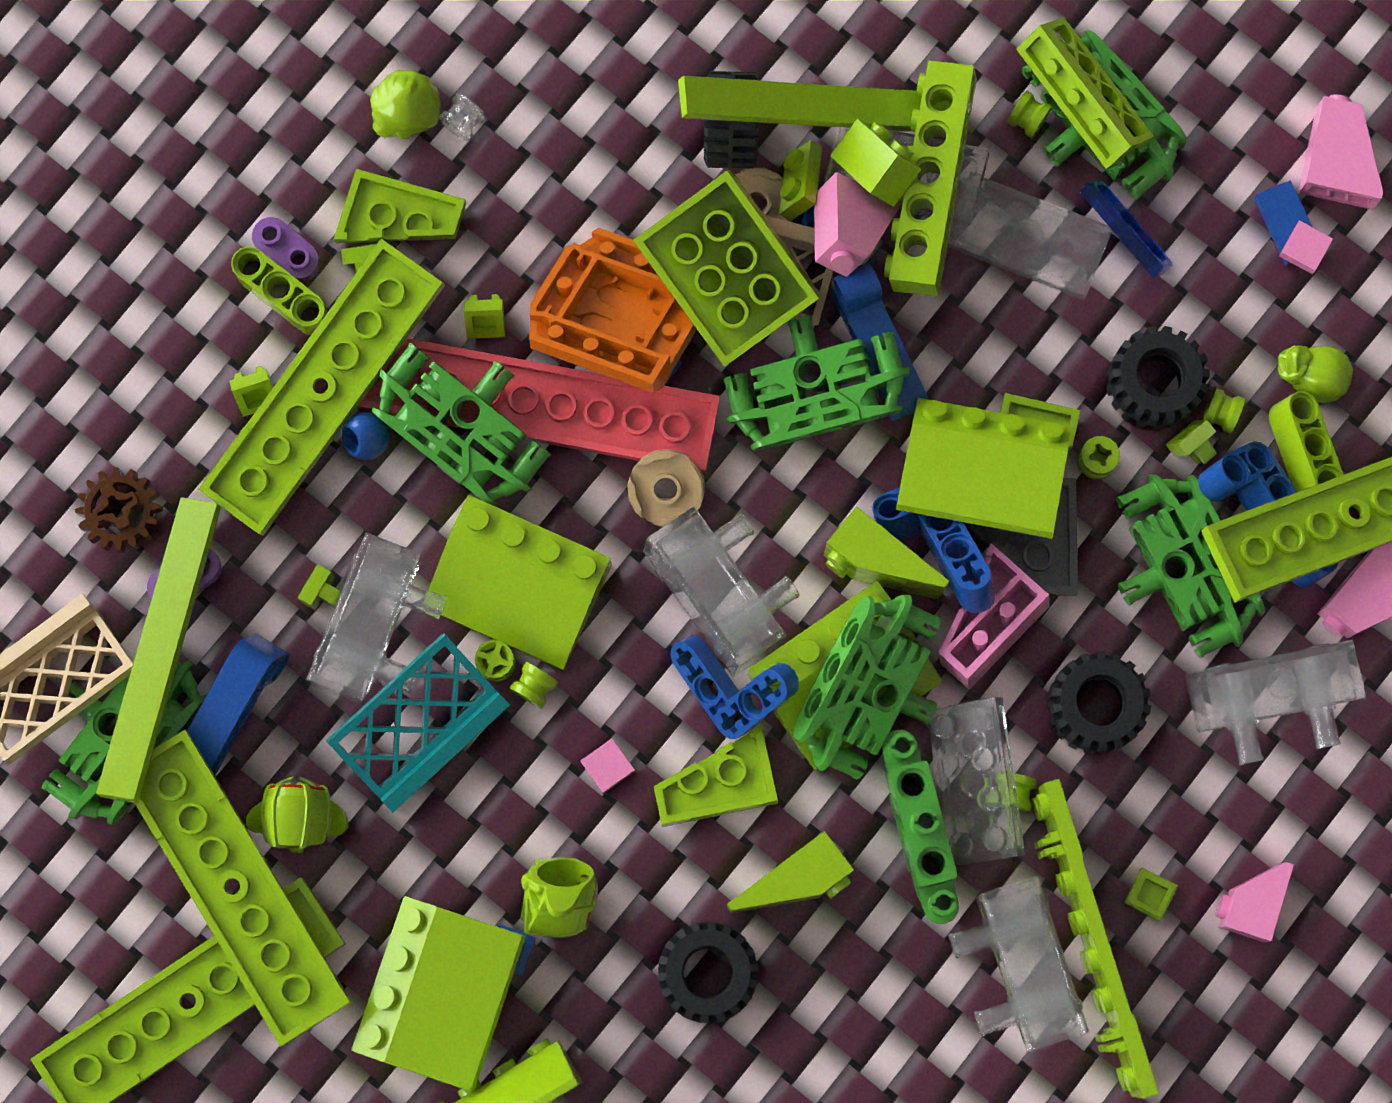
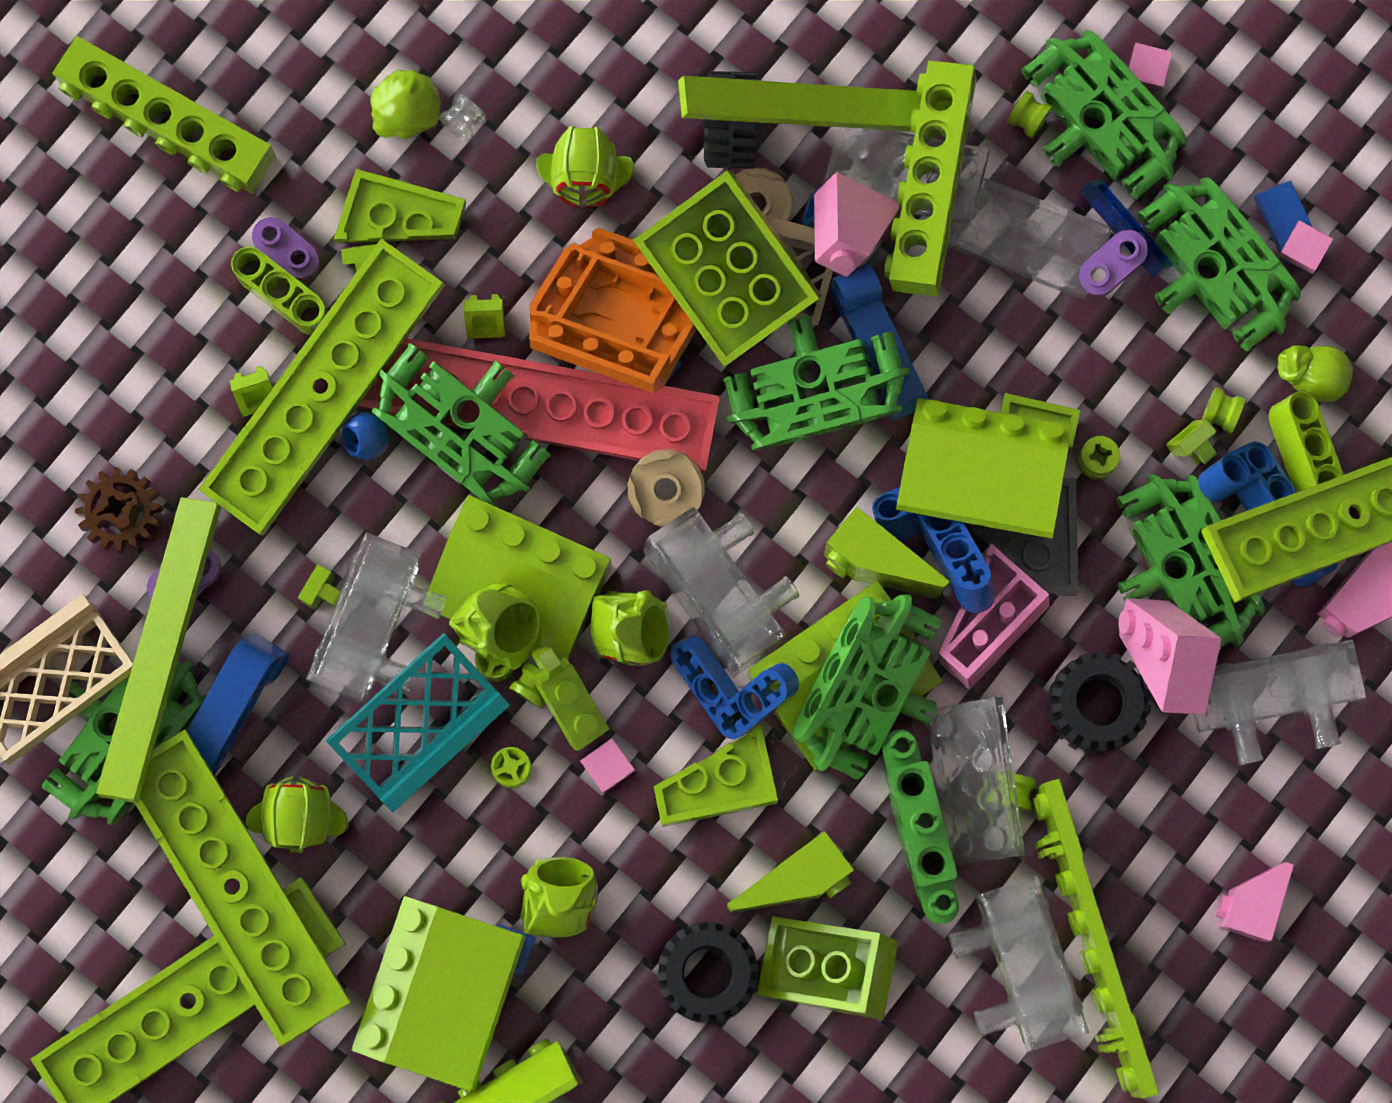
lime plate [779,140,822,222] -> none
lime brick [830,118,922,207] -> none
lime fence [1016,17,1154,170] -> none
black tyre [1106,326,1210,431] -> none
lime tile [1123,868,1178,922] -> none
bright pink slope [1299,95,1383,210] -> none
none -> lime brick [52,35,276,194]
none -> lime piece [449,582,540,670]
none -> lime wheel [491,747,532,789]
none -> lime hinge [530,645,609,751]
none -> lime piece [536,126,635,208]
none -> lime piece [591,590,670,666]
none -> lime slope [757,916,898,1020]
none -> medium lavender plate [1079,230,1148,296]
none -> bright pink wedge [1118,598,1221,714]
none -> bright pink tile [1129,43,1172,91]
none -> bright green piece [1137,177,1301,351]

